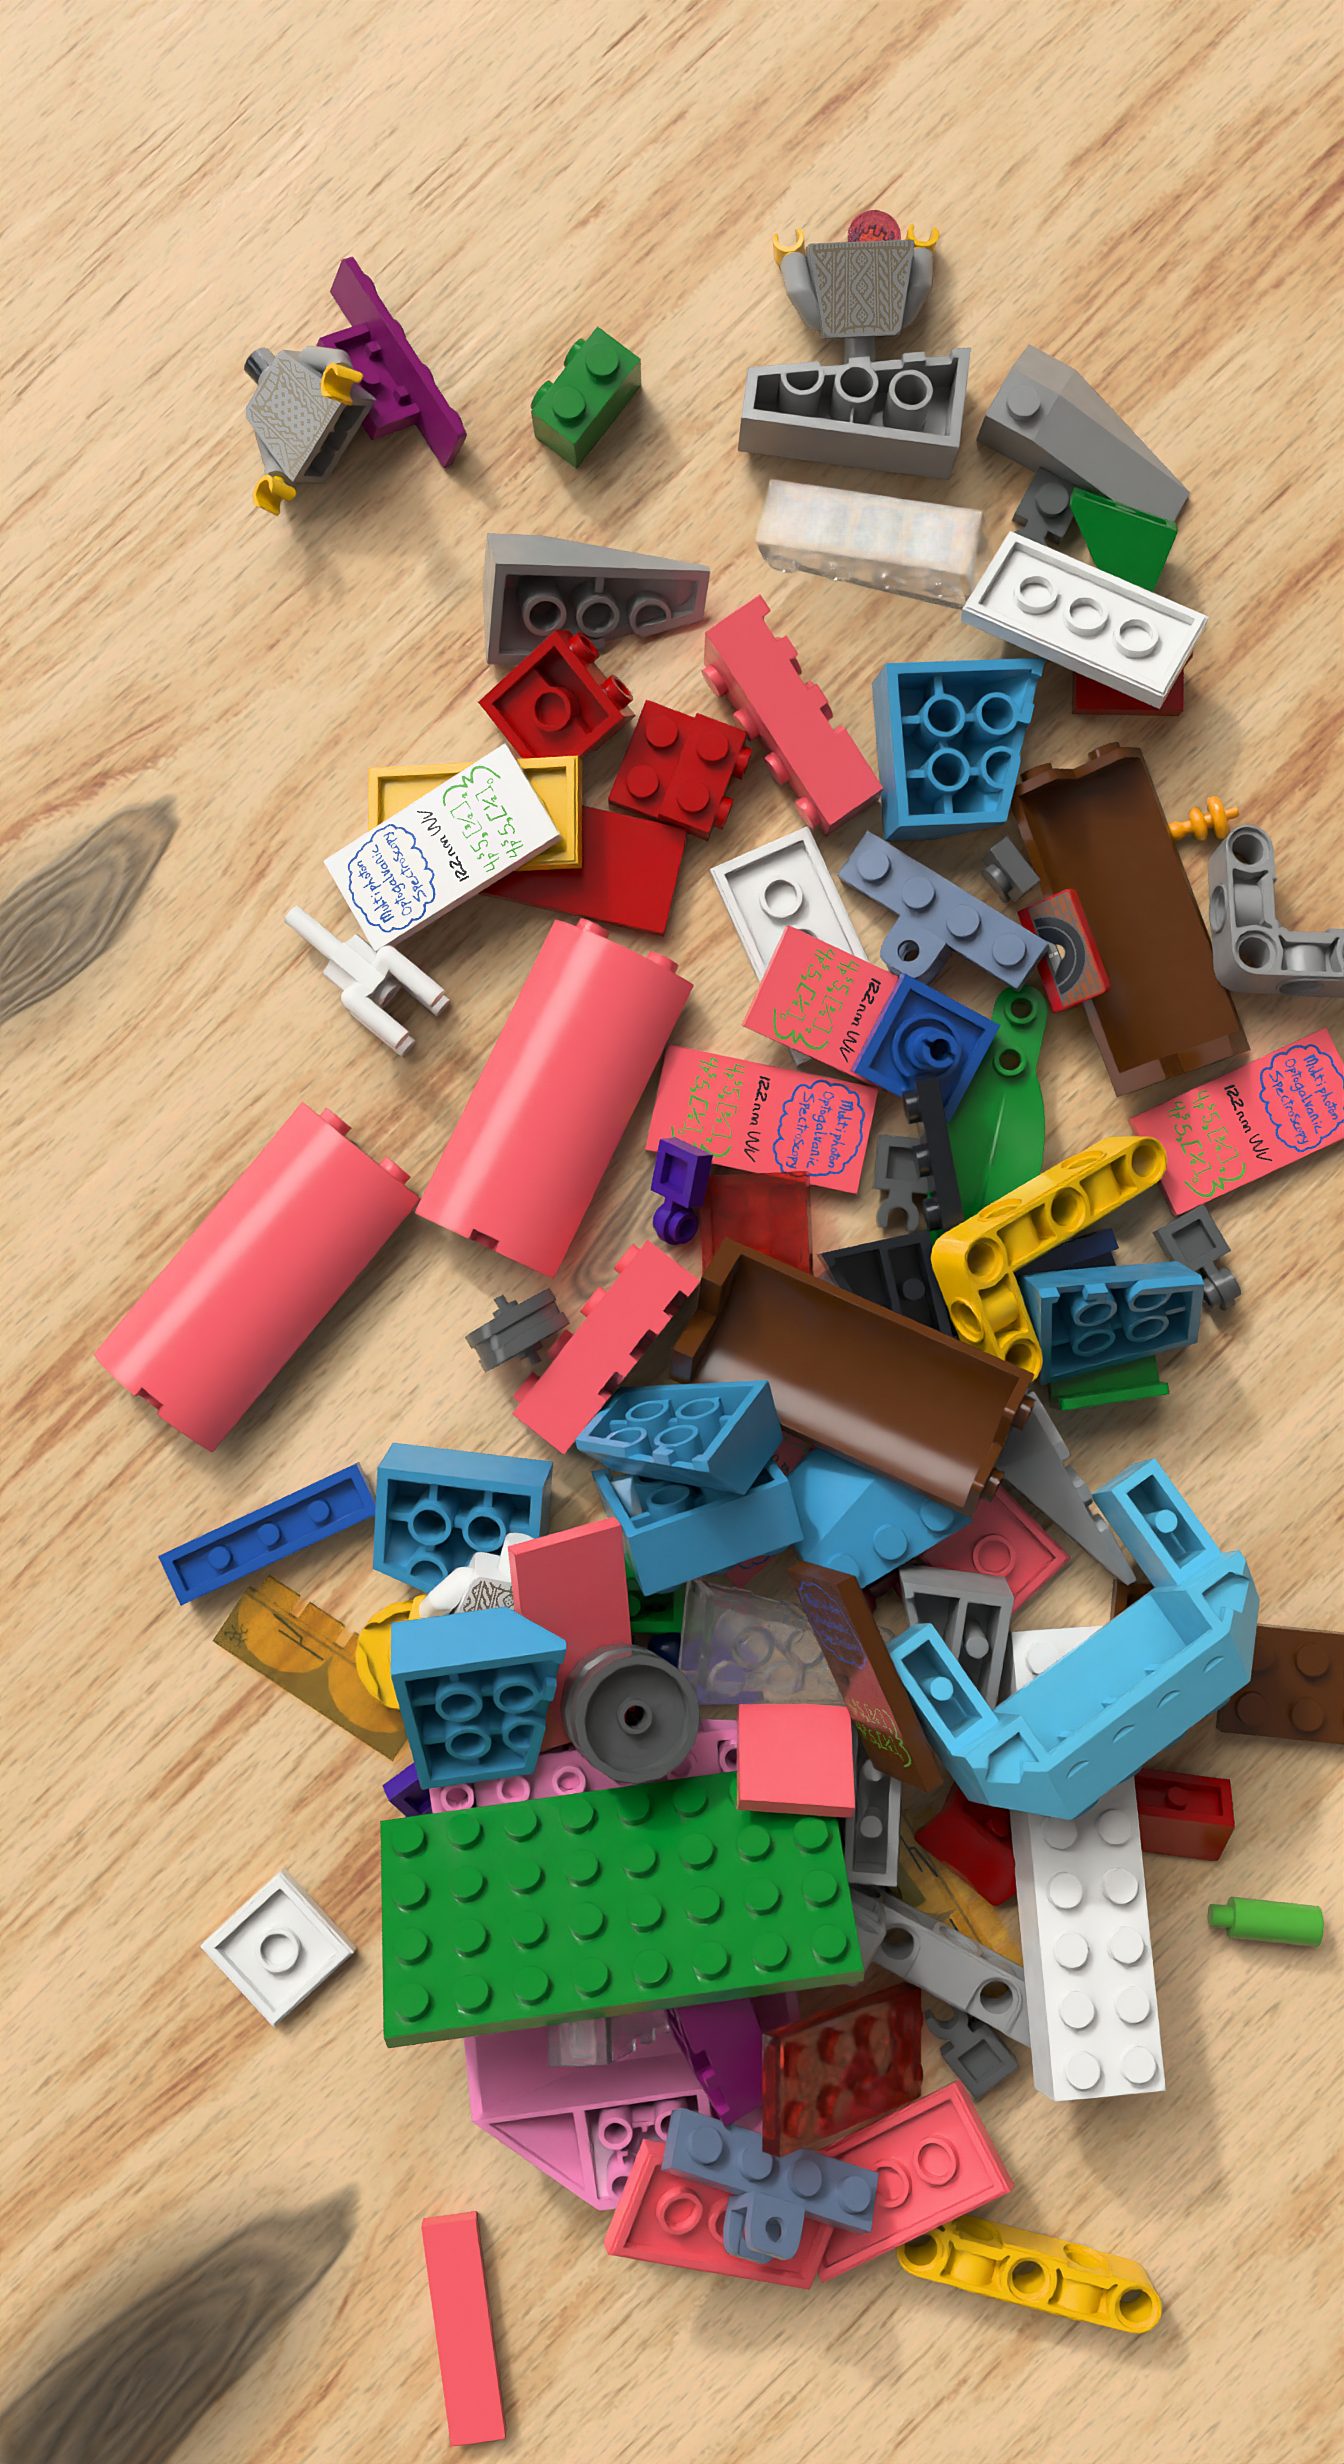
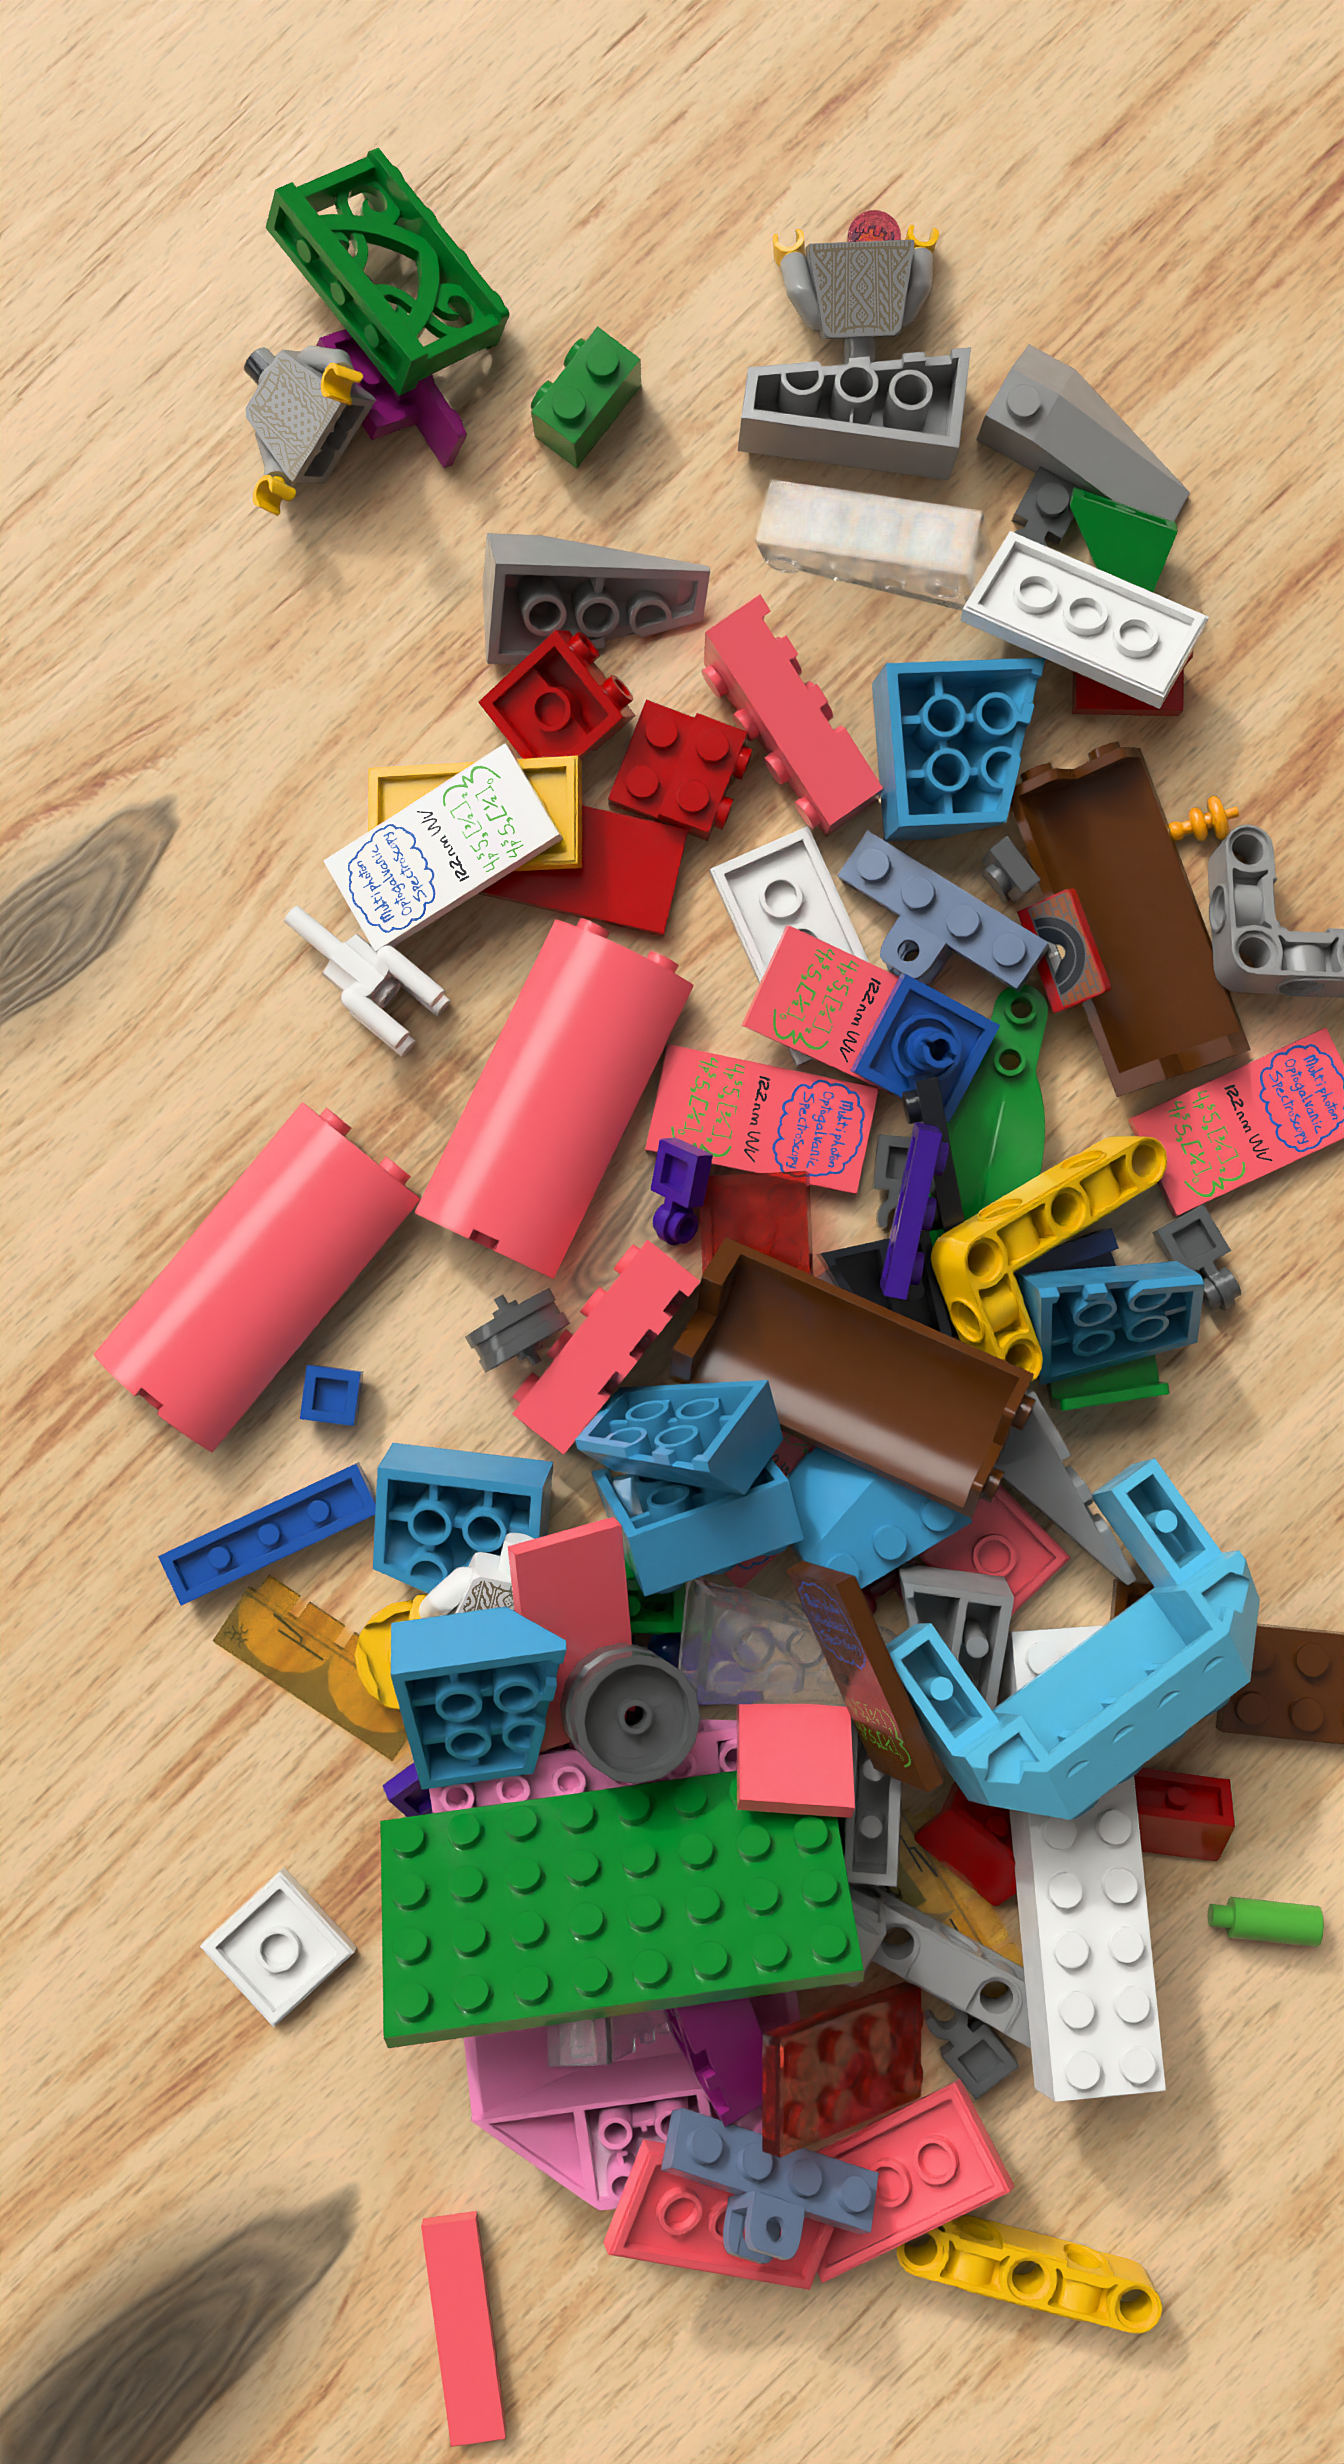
none -> green fence [265,148,510,396]
none -> blue plate [300,1364,364,1426]
none -> dark purple plate [880,1122,948,1300]

